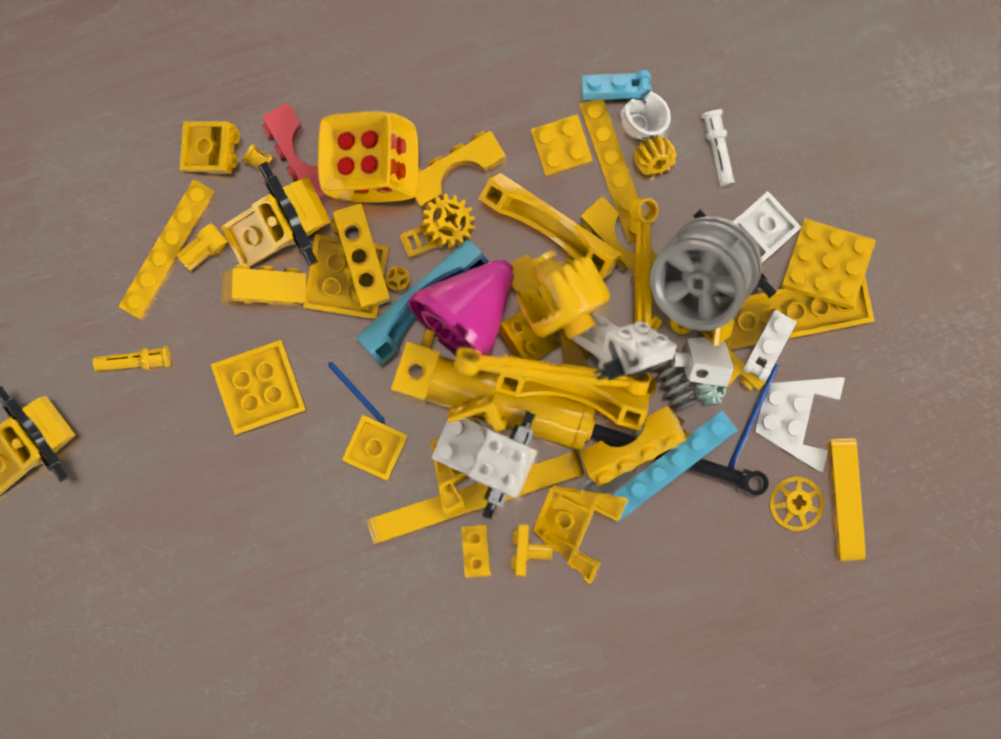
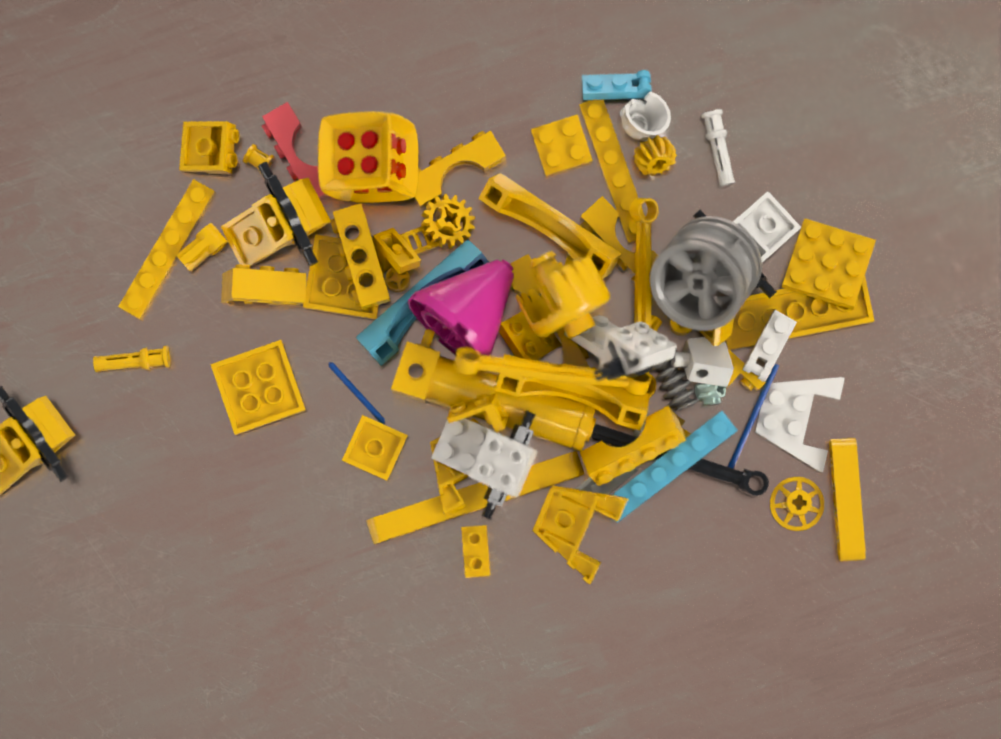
yellow plate [510,524,553,576] -> none
none -> yellow slope [372,228,421,274]

